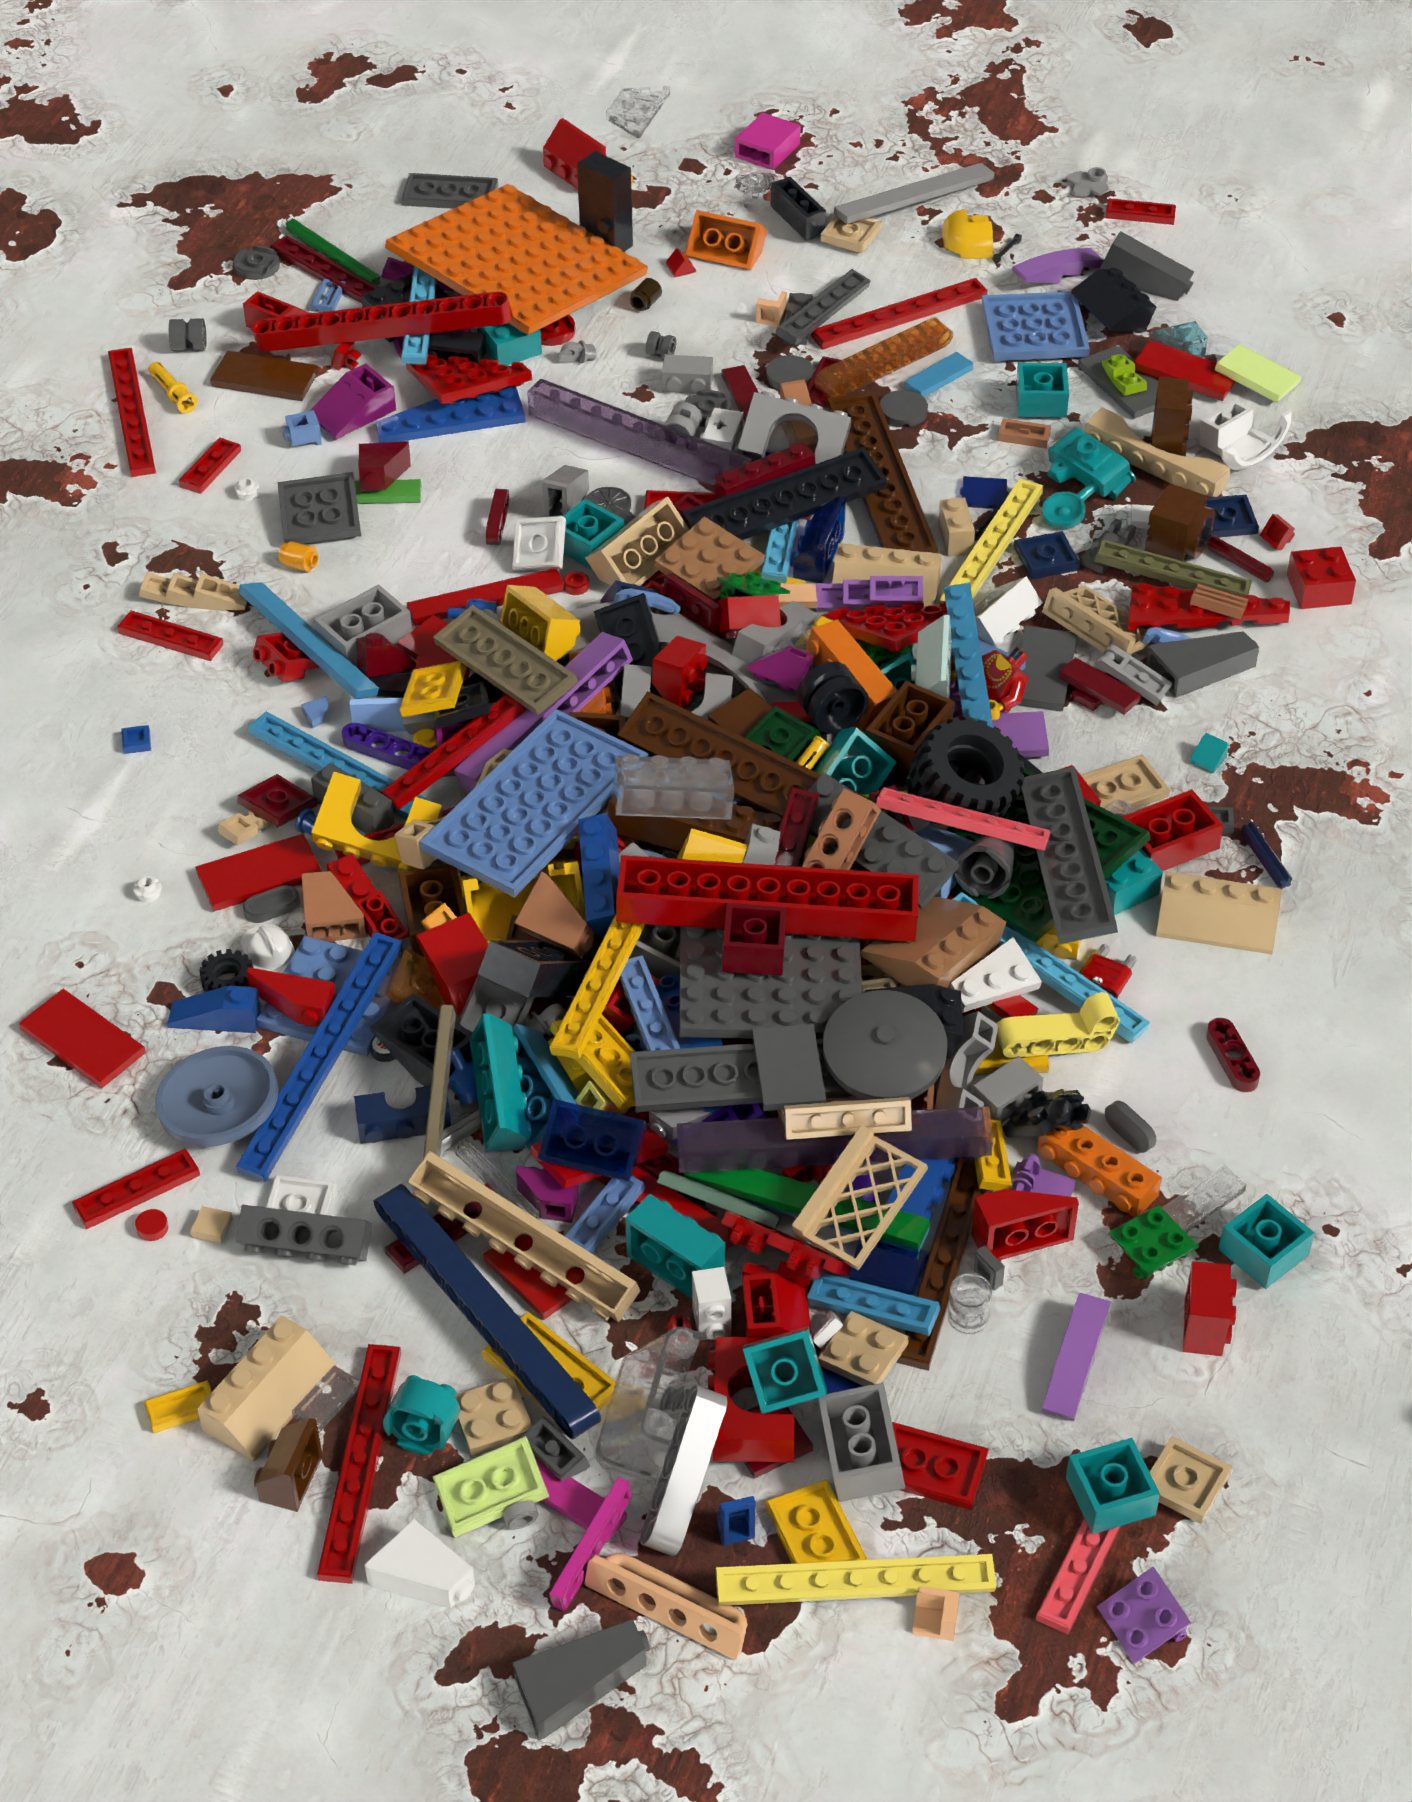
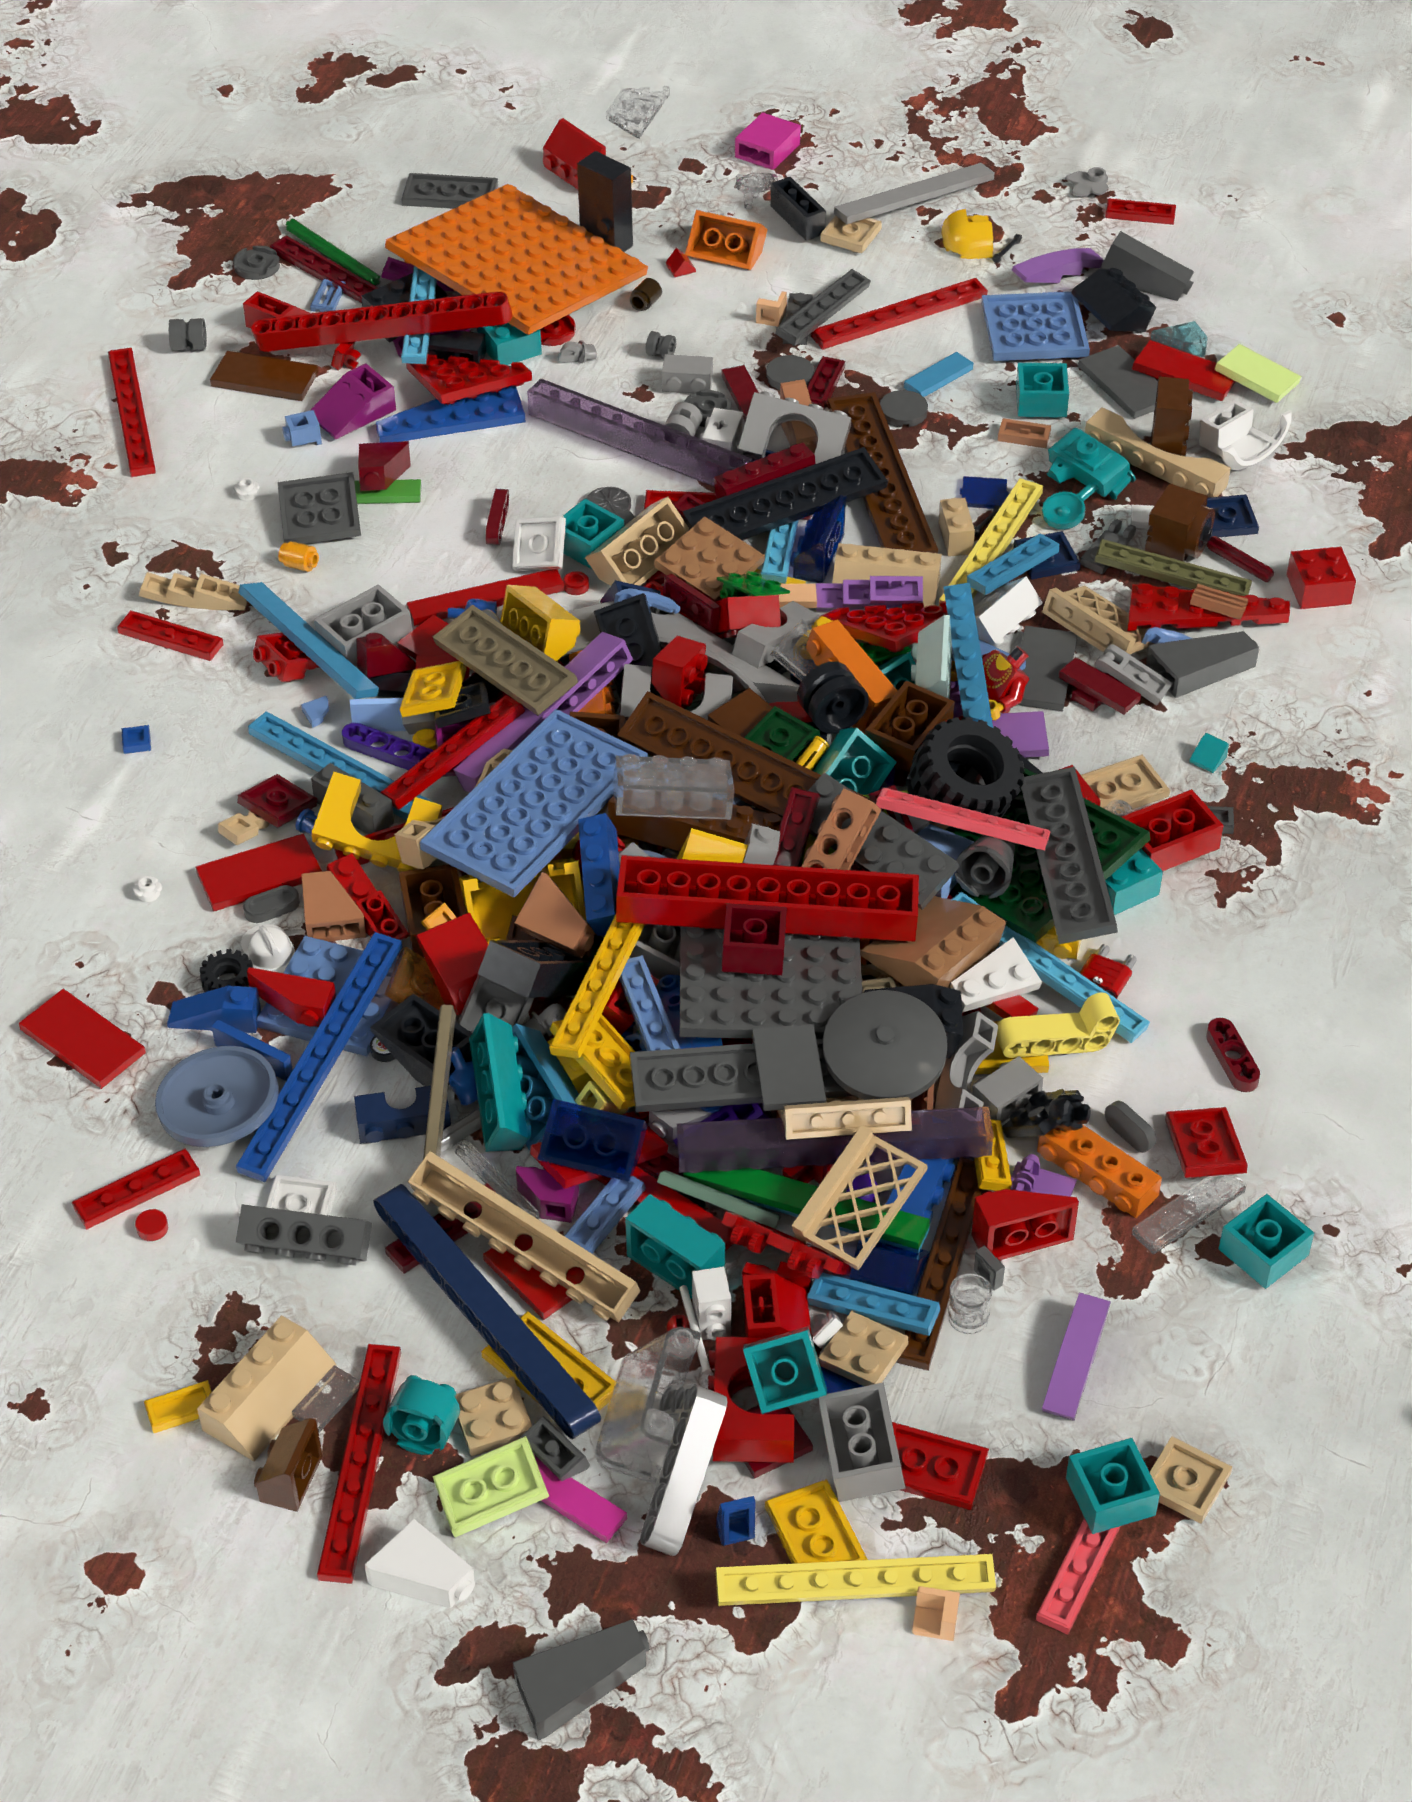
yellow pin [148,361,198,413] -> none
red tile [179,437,241,494] -> none
tan tile [191,1206,233,1244] -> none
light grey tile [503,1500,539,1529] -> none
light grey slope [542,465,589,517] -> none
dark pink tile [549,1477,632,1612] -> none
light nougat piece [584,1553,747,1660] -> none
magenta slope [747,645,814,691] -> none
clear orange beam [814,317,953,398] -> none
medium lavender hinge [1097,1566,1192,1664] -> none
lime slope [1102,354,1147,396] -> none
green hinge [1108,1205,1199,1279] -> none
tan slope [1156,871,1282,954] -> none
red brick [1183,1261,1237,1356] -> none
dark blue axle [1241,823,1292,889] -> none
red tile [1260,514,1295,550] -> none
none -> blue tile [211,1020,293,1081]
none -> white axle [679,1285,711,1375]
none -> dark azure plate [967,533,1059,595]
none -> red tile [1165,1107,1248,1178]

